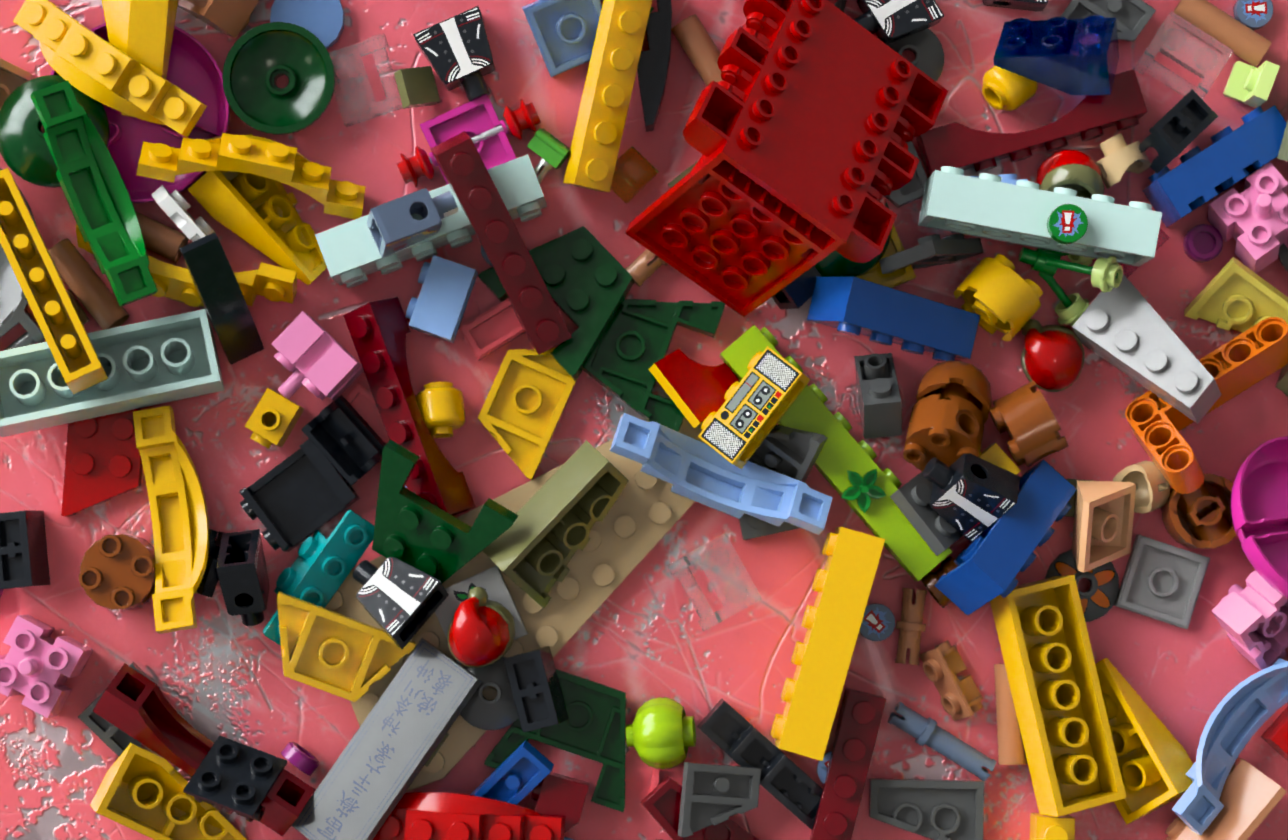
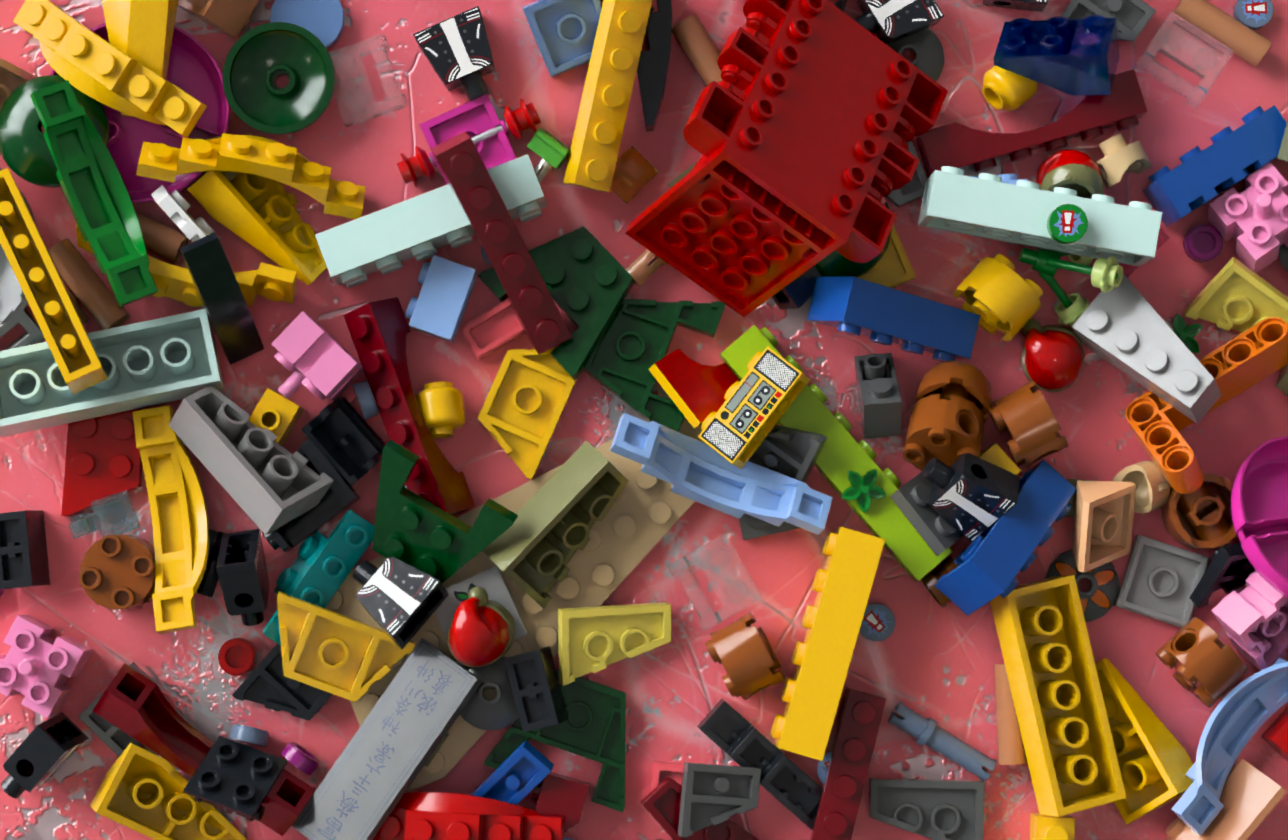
sand blue torso [367,188,458,258] -> none
olive tile [394,66,440,109] -> none
lime plant [626,697,696,769] -> none
dark grey wing [879,234,984,274] -> none
nougat pin [895,588,927,665] -> none
nougat hinge [919,640,983,721] -> none
black hinge [1139,89,1218,173] -> none
yellowish green bracket [1223,61,1280,108] -> none
none -> black torso [1,712,89,799]
none -> clear light blue plate [69,490,140,539]
none -> light grey wedge [169,385,334,535]
none -> red tile [218,638,257,676]
none -> sand blue tile [229,724,269,747]
none -> black wing [232,644,334,721]
none -> sand blue tile [352,380,379,420]
none -> light yellow wing [558,602,671,686]
none -> dark orange brick [705,612,785,700]
none -> dark orange brick [1155,617,1247,708]
none -> green plant [1172,313,1203,353]
none -> black wing [1189,543,1255,608]

